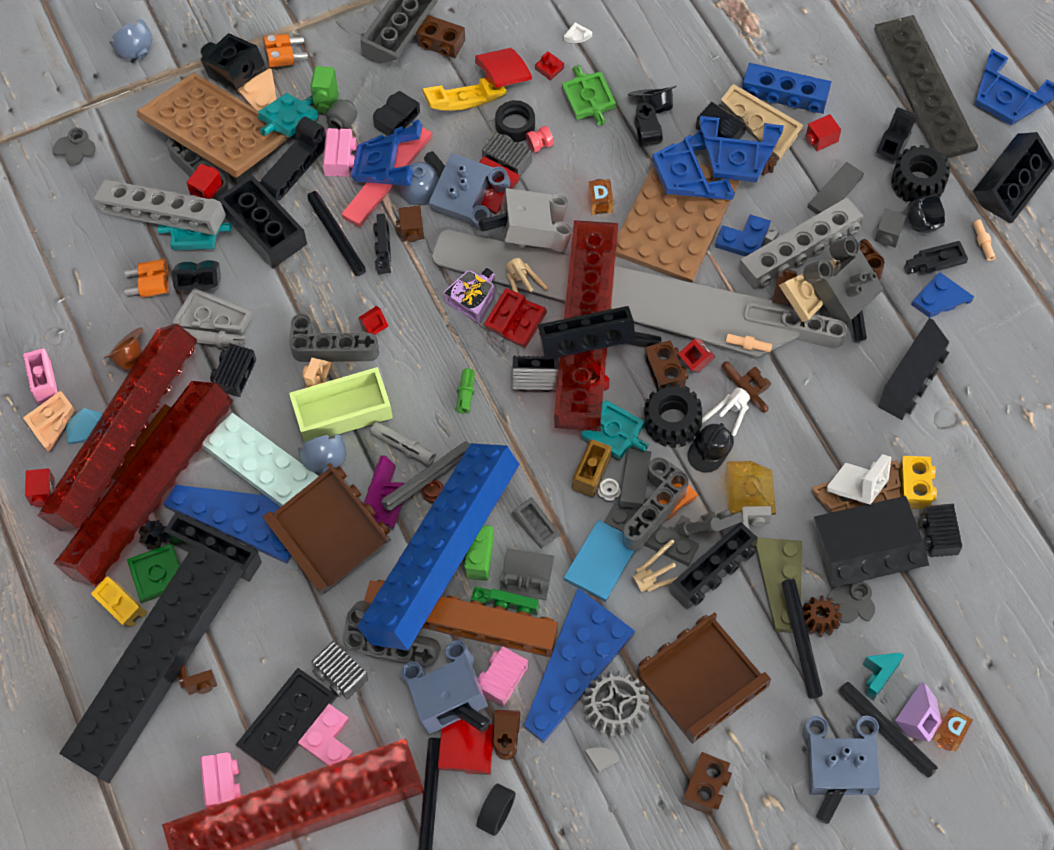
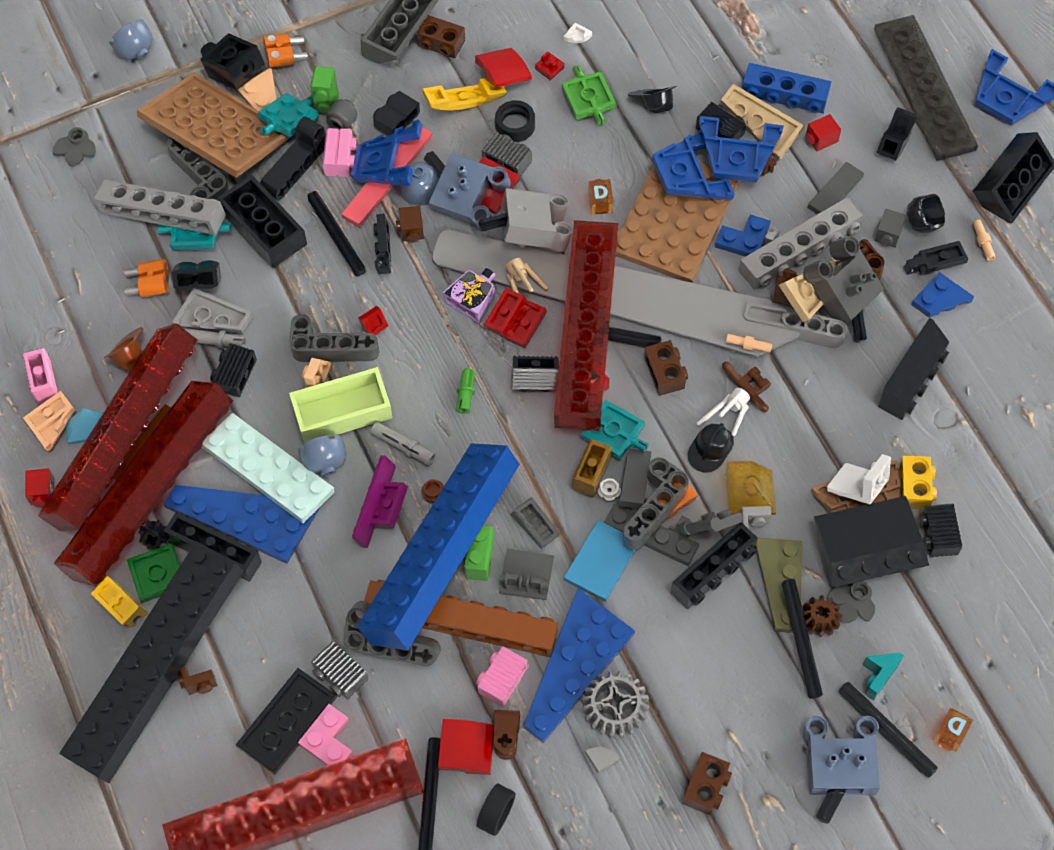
red brick [186,164,223,199] -> none
bright pink brick [200,752,242,812] -> none
reddish brown panel [263,463,391,594] -> none
dark grey axle [381,441,471,511] -> none
sand blue piece [401,640,490,734] -> none
green hinge [471,586,540,615] -> none
coral wheel [525,125,554,153] -> none
black brick [538,306,636,360] -> none
tan plant [633,539,678,593] -> none
black piece [634,103,663,145] -> none
reddish brown panel [637,612,771,744] -> none
black tyre [644,384,702,448] -> none
red brick [678,338,716,372] -> none
black tyre [891,145,950,202] -> none
lavender slope [895,682,942,742] -> none

